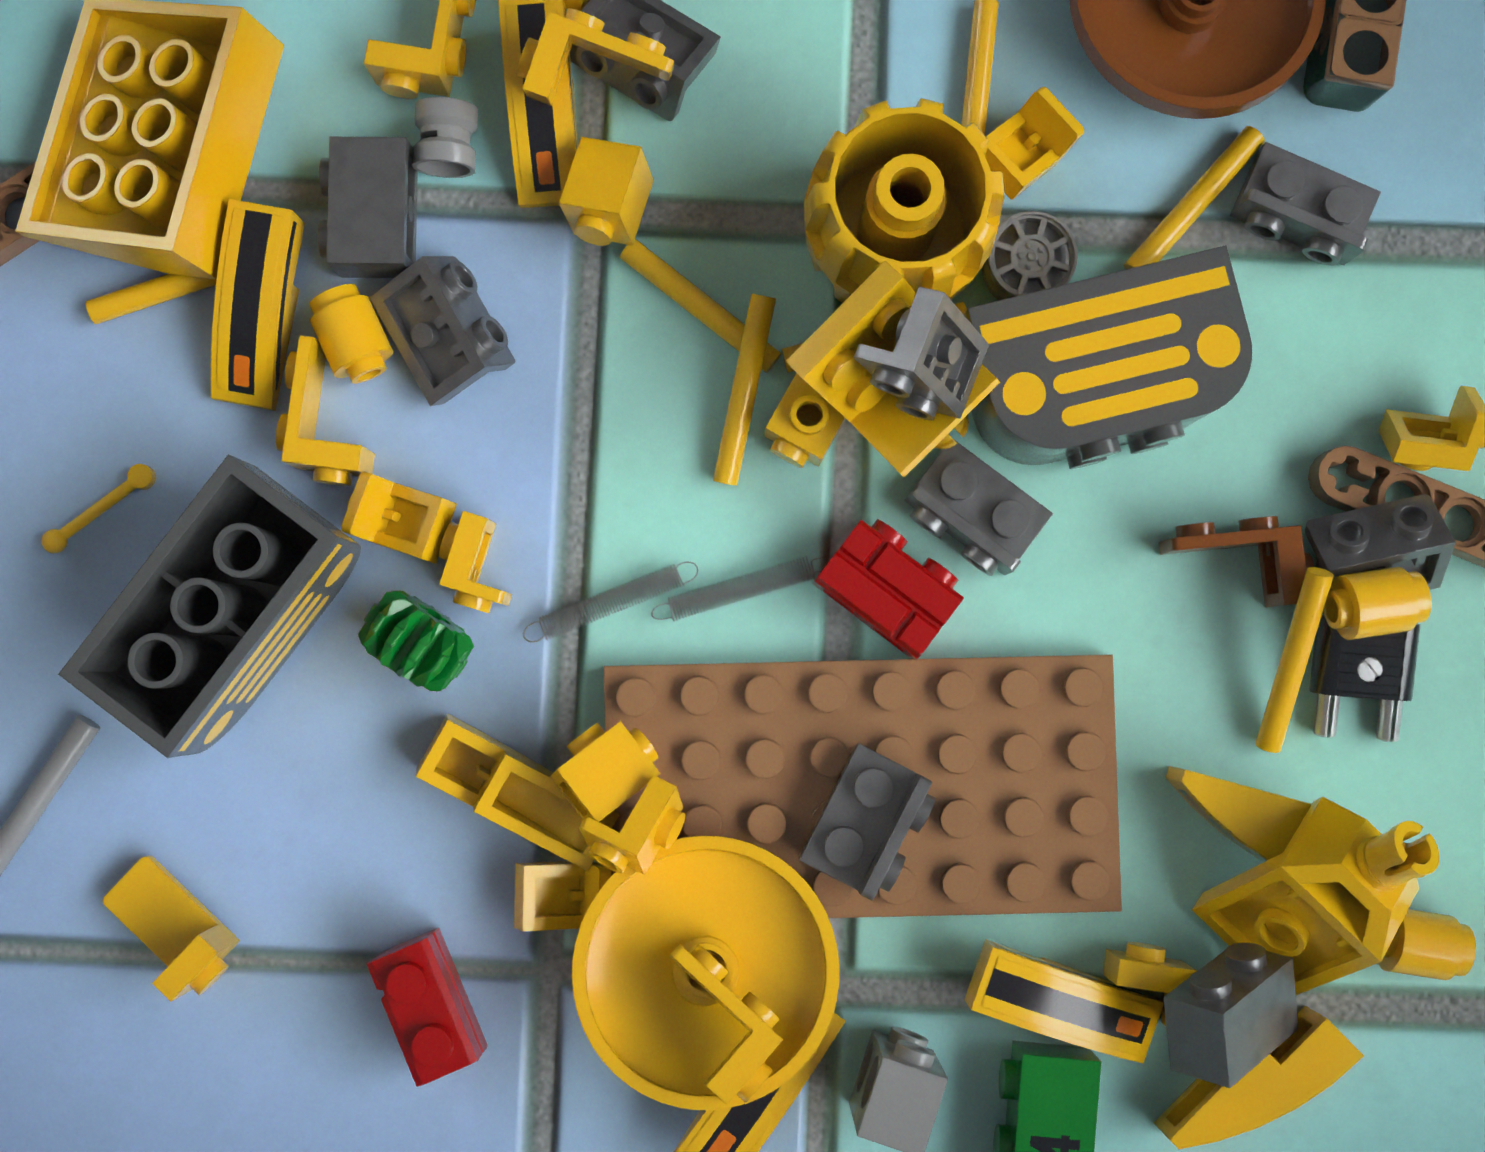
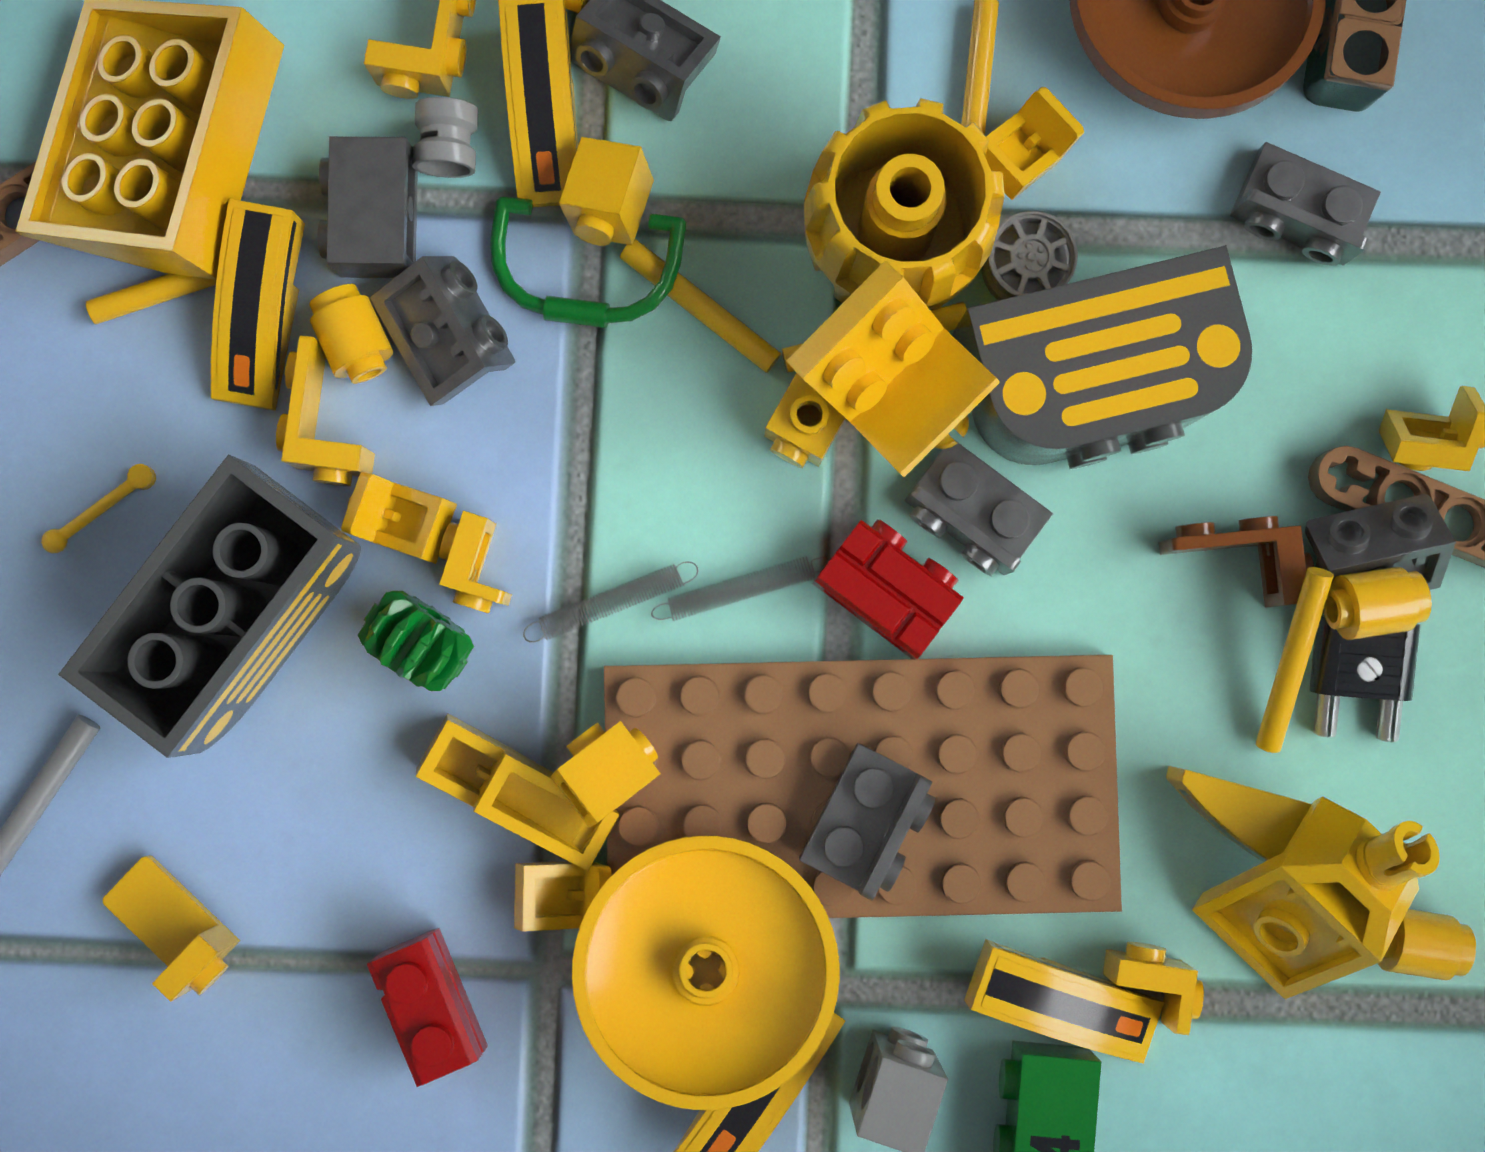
yellow bracket [517,8,674,106] -> none
yellow bracket [579,775,685,875] -> none
yellow bracket [670,944,783,1105] -> none
yellow bar [713,294,776,486] -> none
flat silver bracket [853,287,989,420] -> none
yellow bar [1123,126,1265,270] -> none
yellow slope [1154,1006,1364,1149] -> none
flat silver brick [1164,943,1298,1088] -> none
none -> green piece [490,197,686,328]

